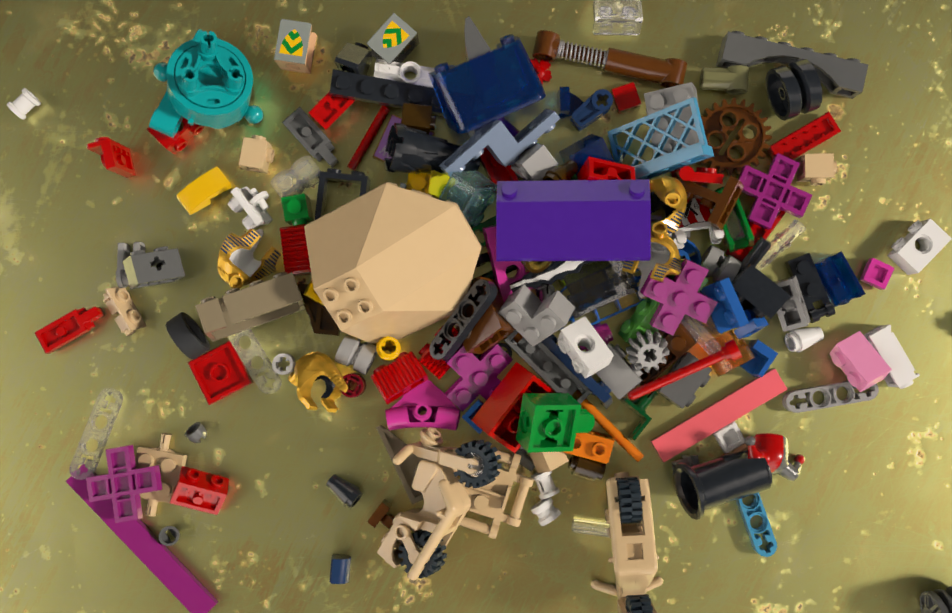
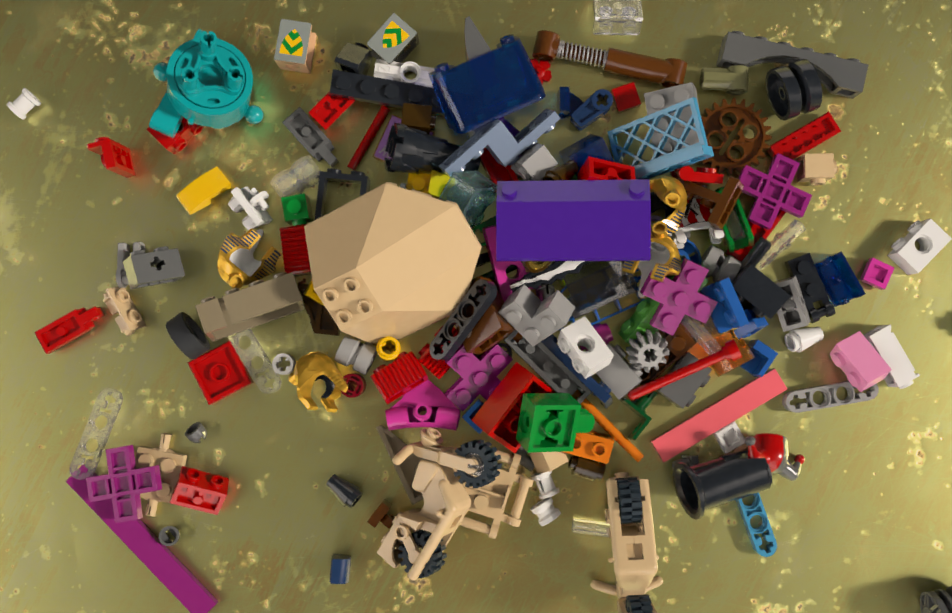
tan brick [239,135,274,174] -> none

